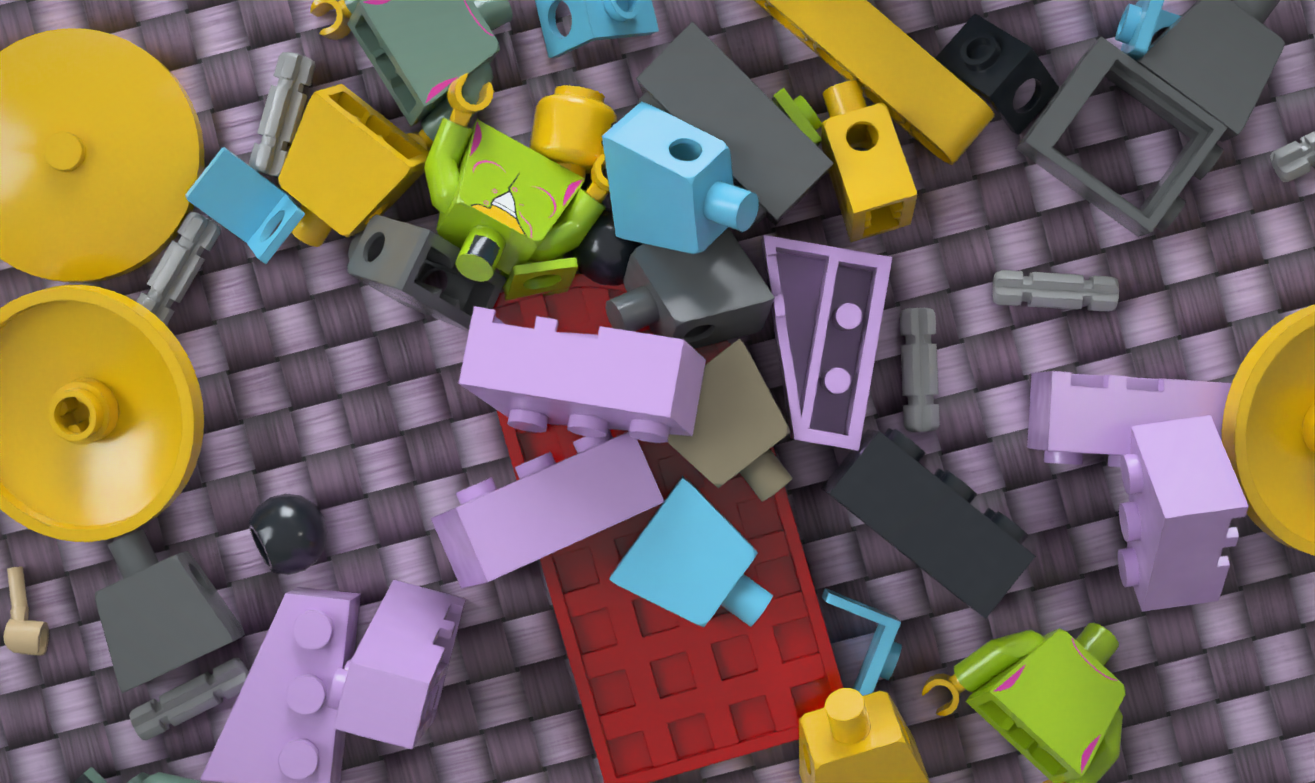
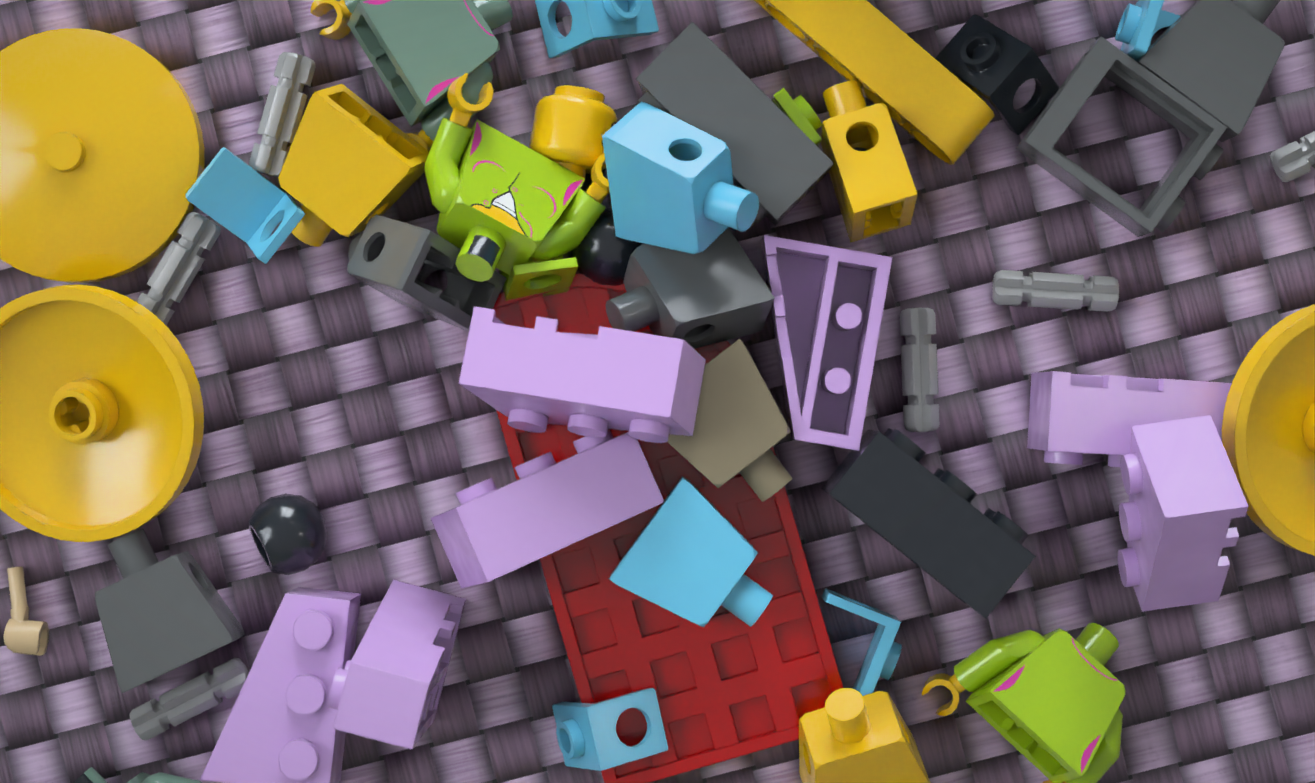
none -> medium azure bracket [552,688,668,771]

